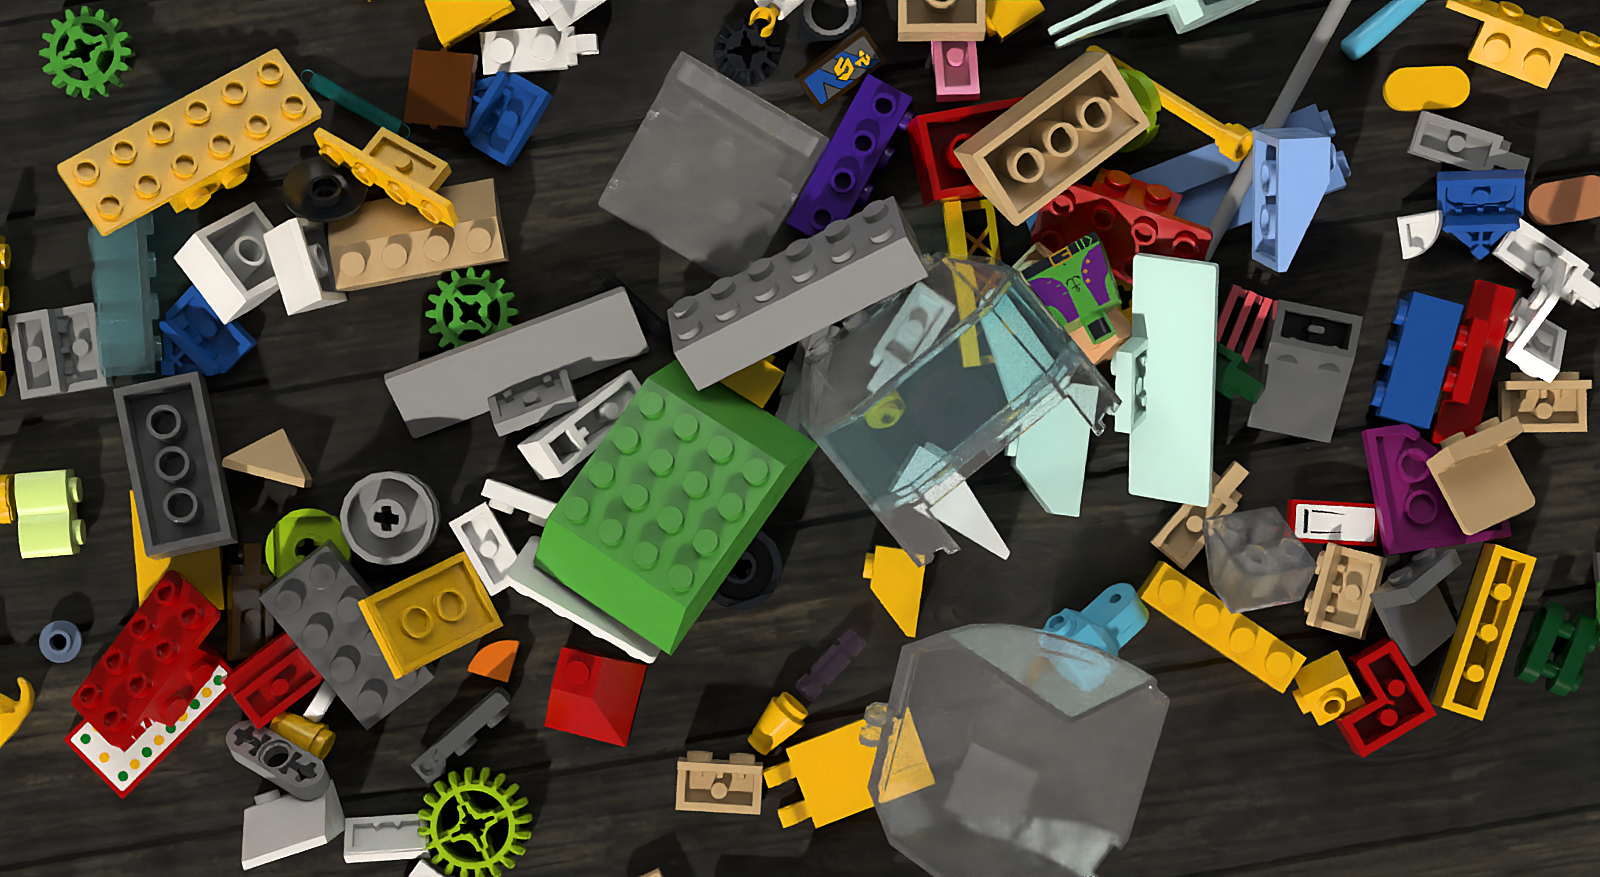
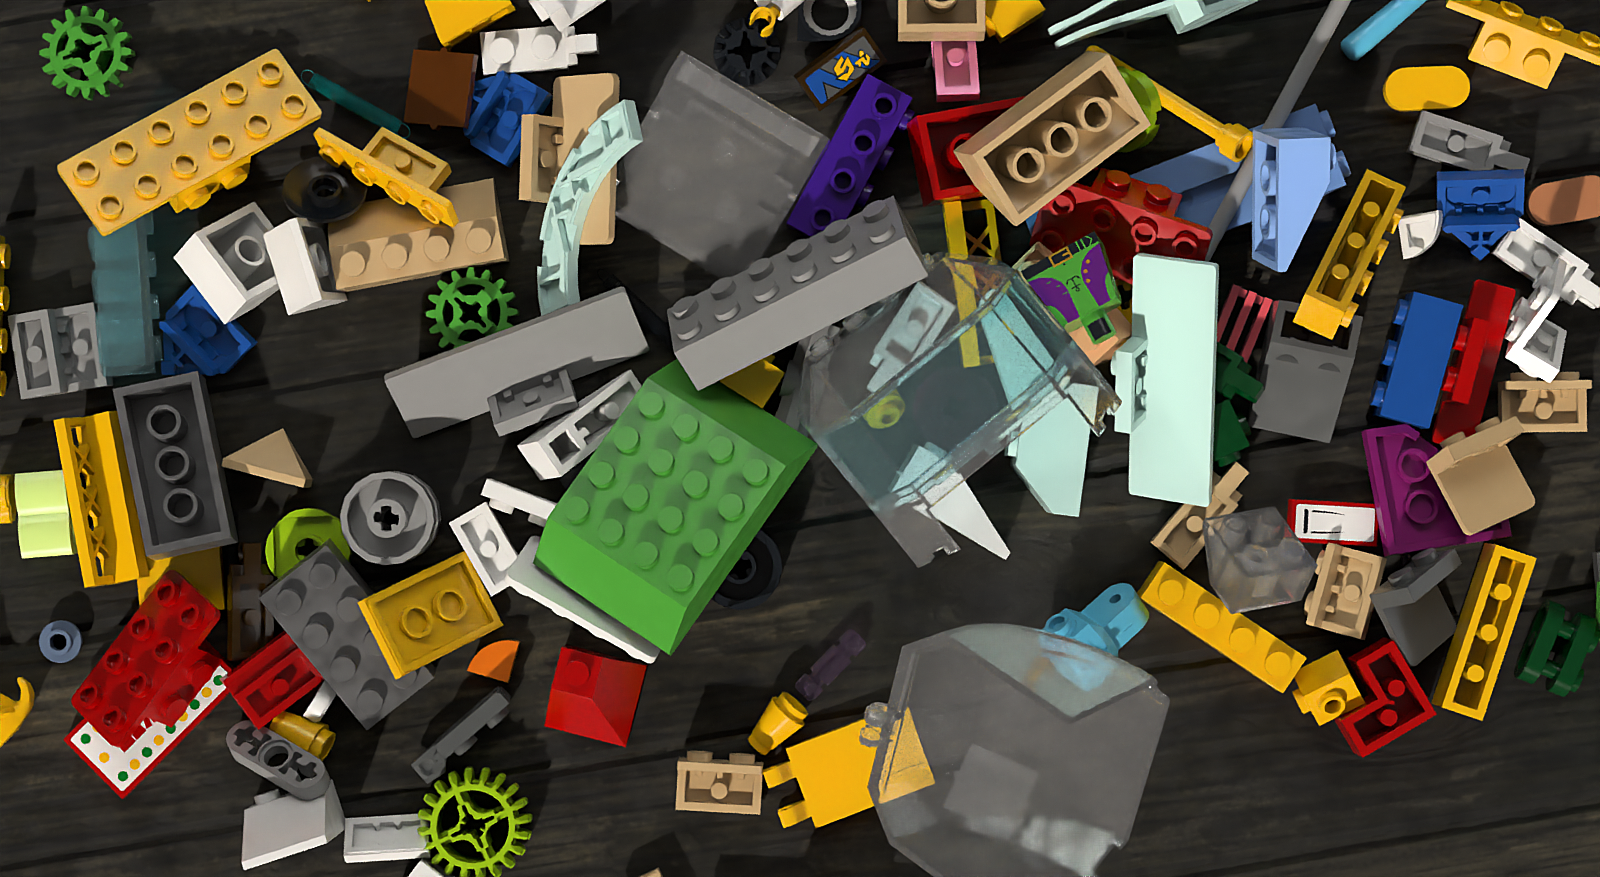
yellow slope [863,545,927,637] -> none
none -> yellow fence [53,411,149,588]
none -> tan bracket [519,73,620,245]
none -> light aqua tile [537,99,643,316]
none -> dark green brick [1213,399,1251,467]
none -> yellow brick [1293,169,1406,340]

